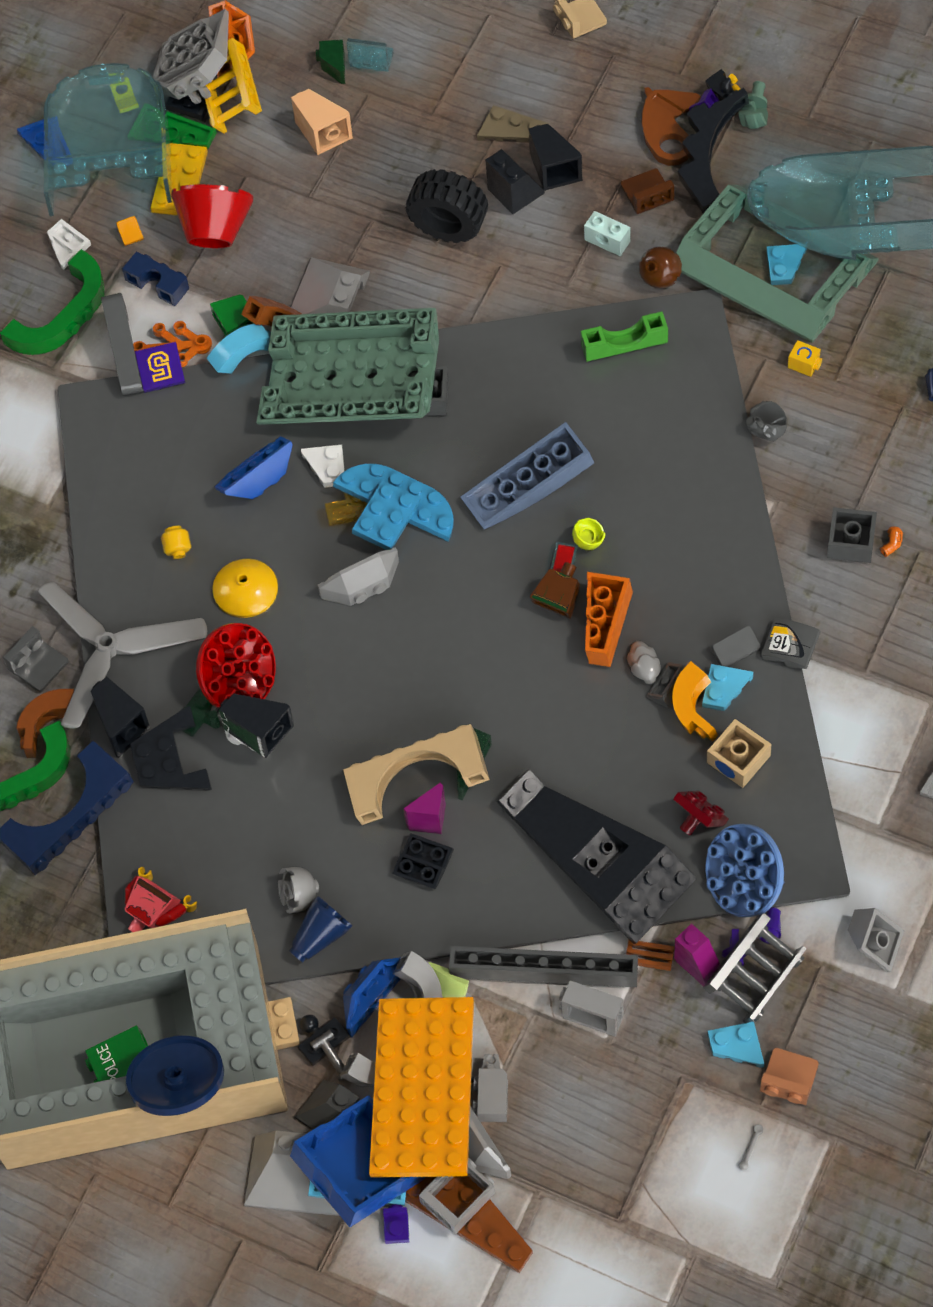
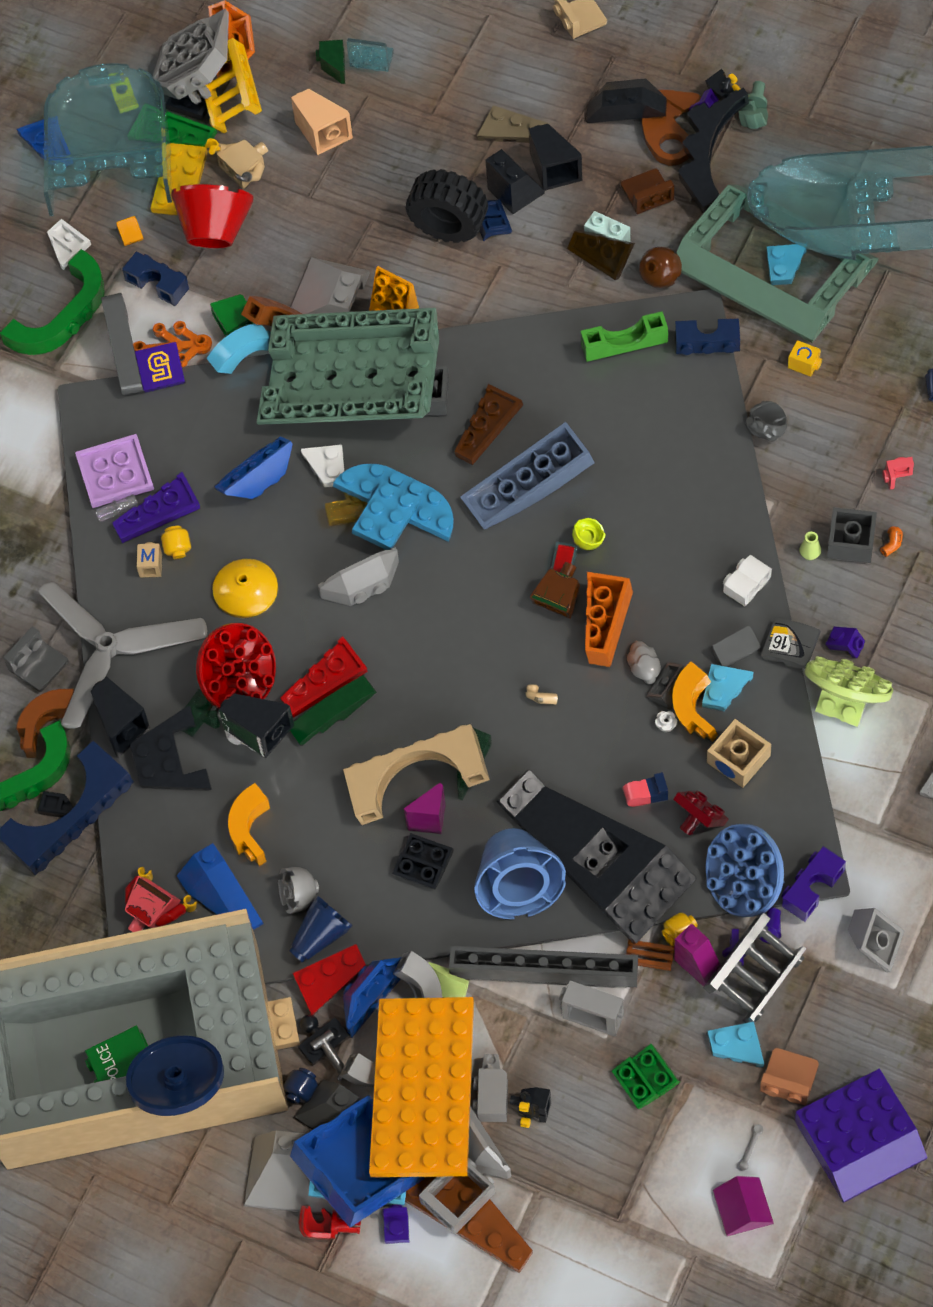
none -> black tile [38,791,74,818]
none -> lavender plate [75,434,154,508]
none -> clear axle [95,494,138,522]
none -> dark purple wing [112,472,200,543]
none -> tan brick [137,542,162,578]
none -> blue wedge [177,843,263,930]
none -> tan torso [205,138,268,189]
none -> light orange arch [228,783,270,866]
none -> red wing [280,636,368,718]
none -> dark blue head [283,1067,318,1105]
none -> dark green slope [290,675,377,746]
none -> red wing [293,944,366,1015]
none -> red piece [298,1205,361,1239]
none -> light orange slope [369,266,419,311]
none -> reddish brown wing [454,384,523,465]
none -> medium blue cone [474,828,566,919]
none -> dark blue piece [480,199,512,241]
none -> black piece [510,1087,551,1128]
none -> tan arm [525,684,558,705]
none -> dark brown wing [567,230,635,280]
none -> black wedge [586,78,667,123]
none -> green slope [612,1044,680,1109]
none -> leg [623,772,668,807]
none -> white plate [655,711,677,732]
none -> yellow head [662,912,698,946]
none -> dark blue arch [675,318,740,355]
none -> magenta slope [713,1176,774,1237]
none -> white brick [723,555,772,607]
none -> dark purple arch [781,846,846,922]
none -> dark purple slope [795,1068,928,1203]
none -> yellowish green cone [799,531,821,560]
none -> yellowish green bracket [805,656,893,727]
none -> dark purple bracket [826,626,865,658]
none -> coral bracket [882,457,914,490]

